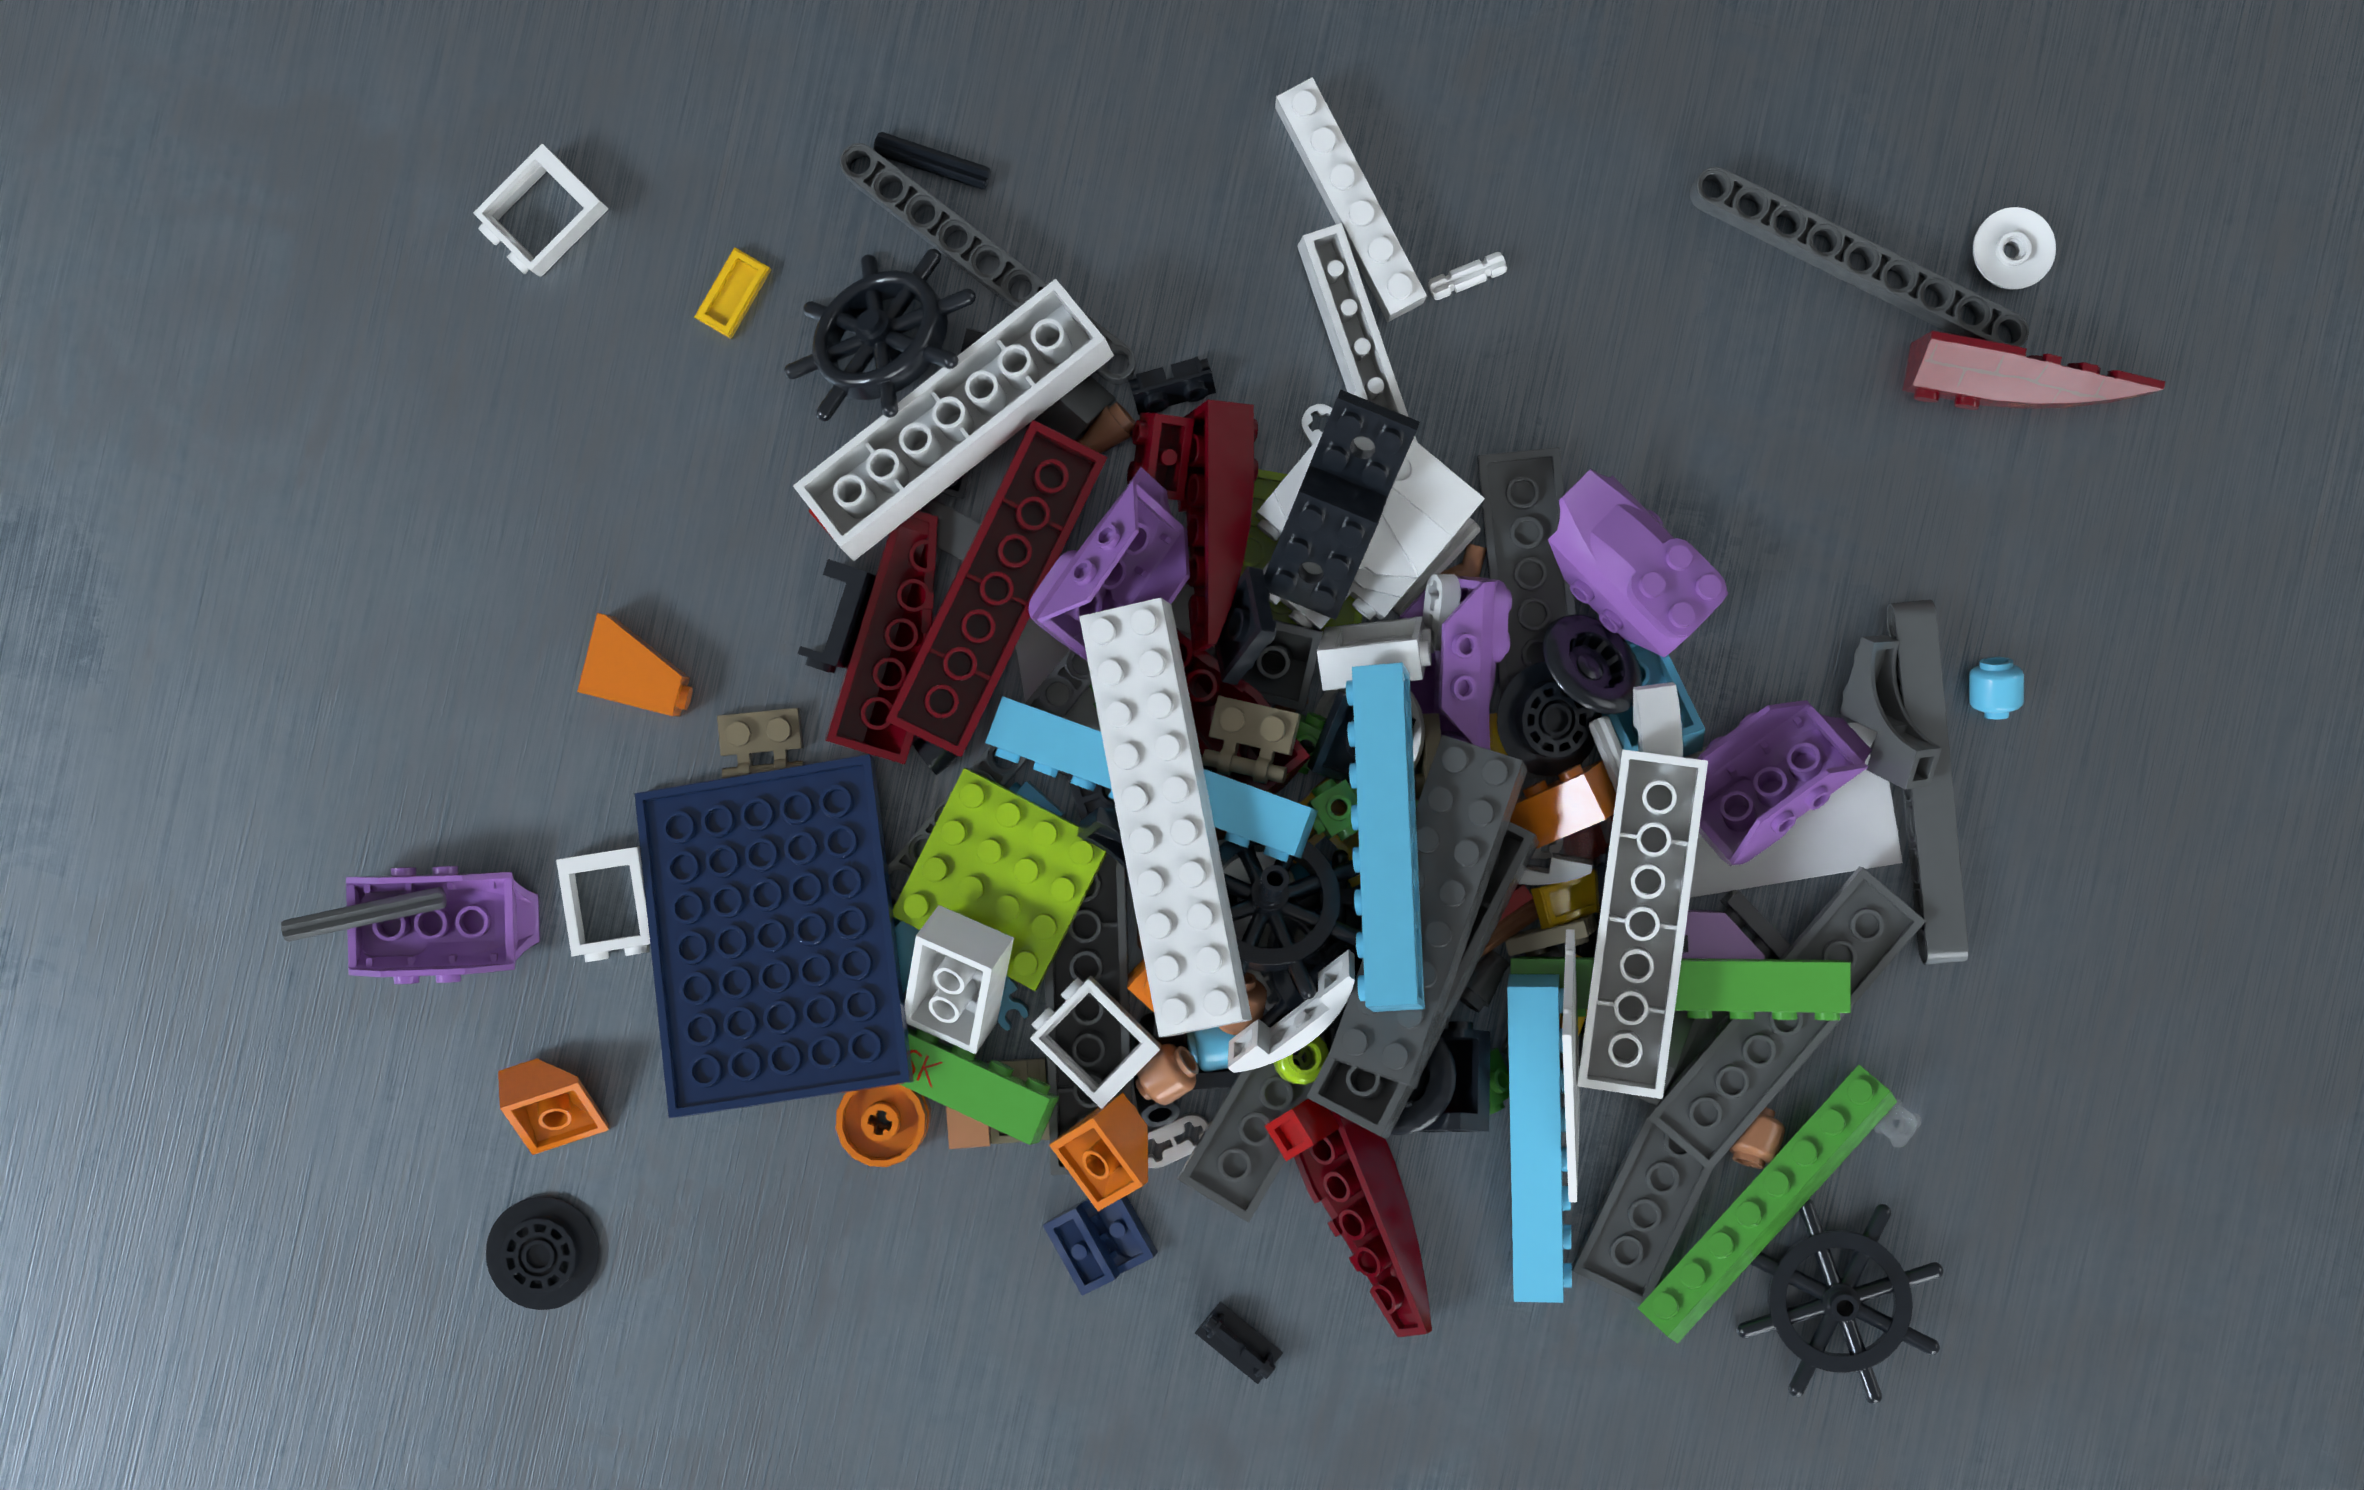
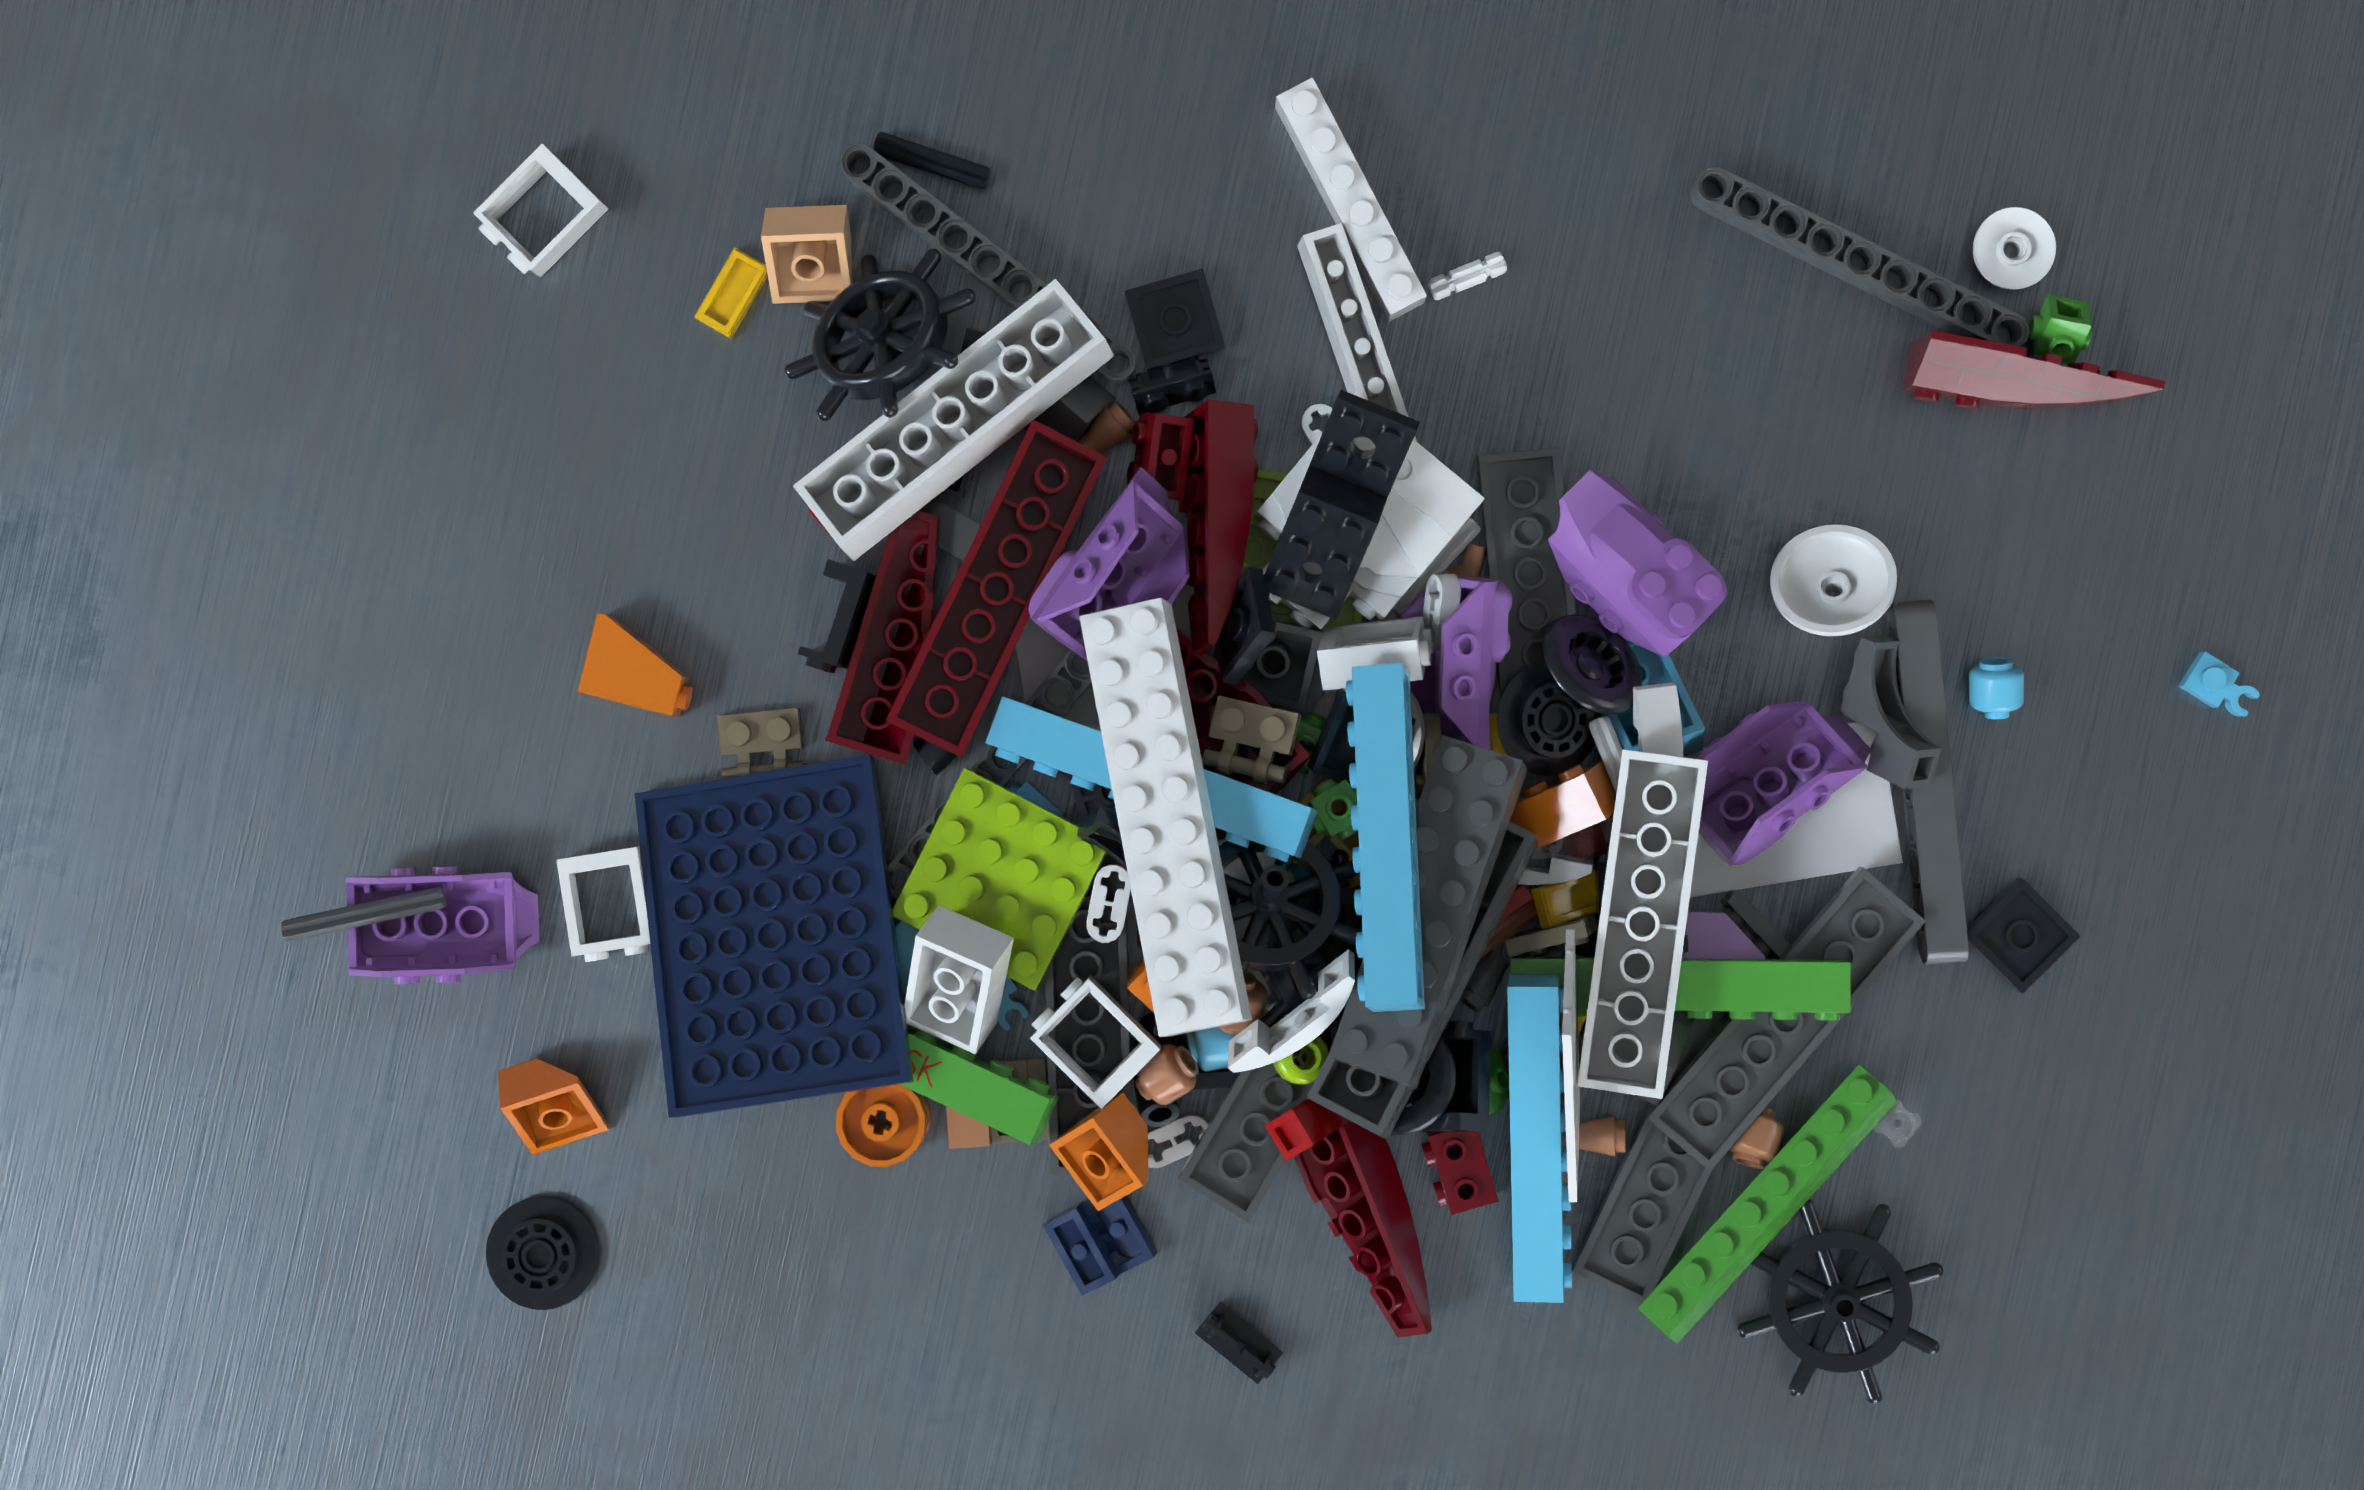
none -> light nougat slope [761,205,853,304]
none -> white beam [1087,864,1131,943]
none -> black plate [1125,268,1226,371]
none -> dark red brick [1421,1132,1499,1216]
none -> nougat cone [1579,1115,1626,1157]
none -> white dish [1770,525,1897,636]
none -> black plate [1967,878,2081,994]
none -> bright green brick [2028,294,2092,364]
none -> medium azure plate [2178,651,2260,717]

